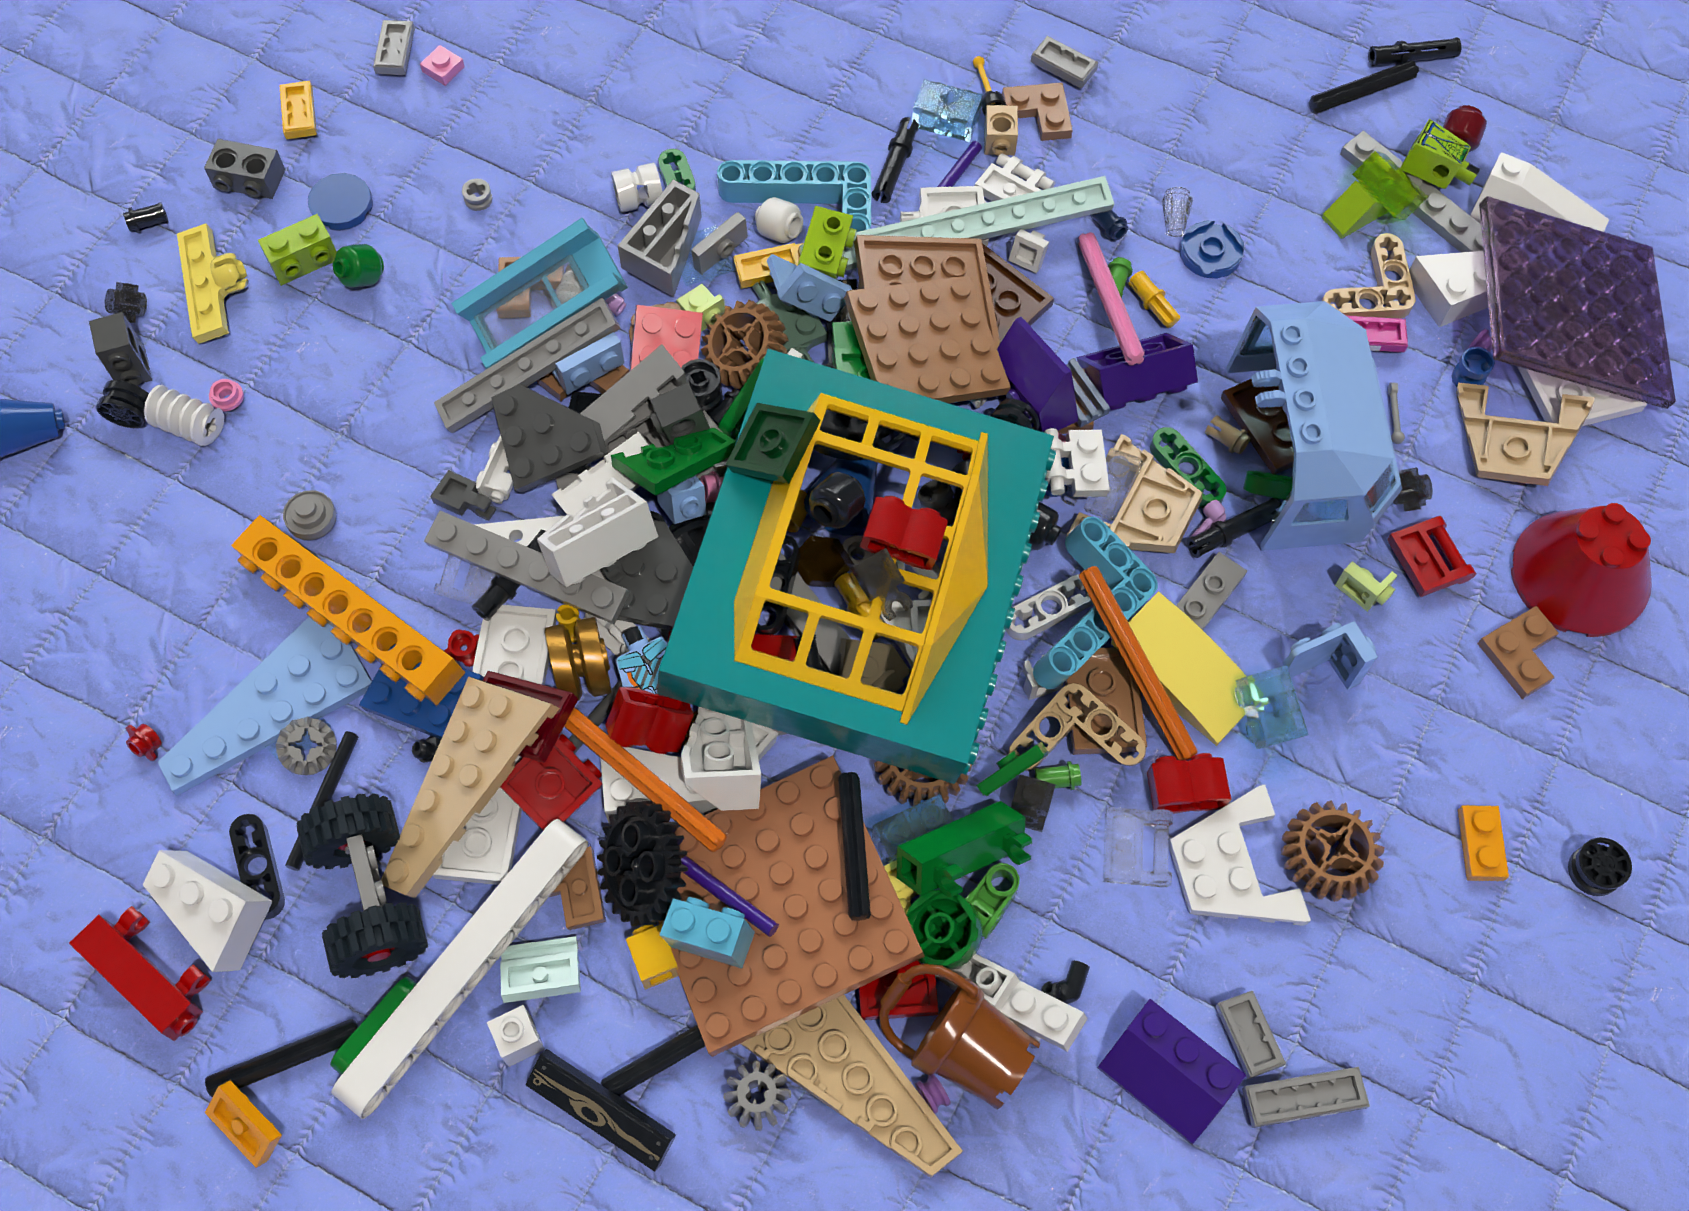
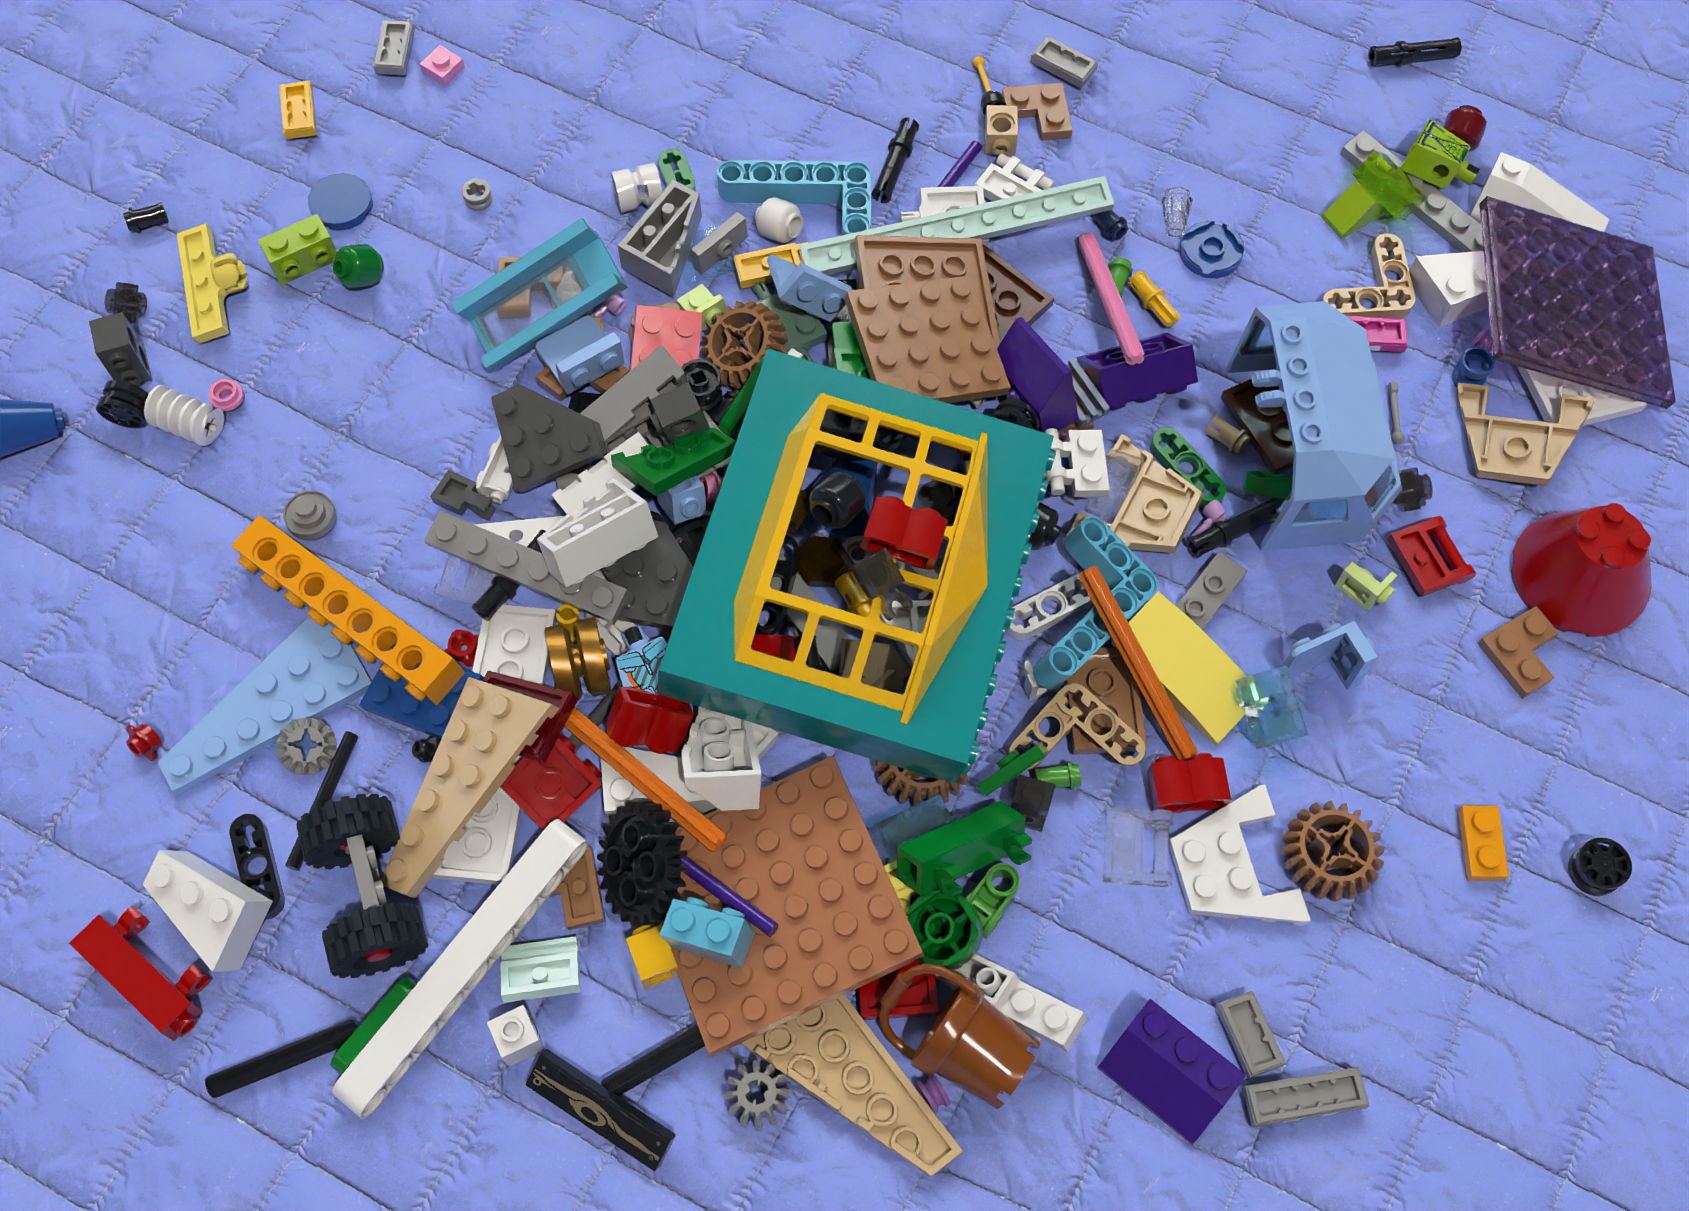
dark grey brick [204,139,285,199] -> none
light orange plate [205,1080,282,1168] -> none
light grey plate [434,298,621,433] -> none
dark green plate [725,403,821,484] -> none
lime brick [798,205,857,280] -> none
black axle [838,772,871,921] -> none
clear light blue brick [912,79,983,142] -> none
white tile [1008,229,1049,274] -> none
black arm [1041,960,1090,1004] -> none
black axle [1309,60,1419,113] -> none

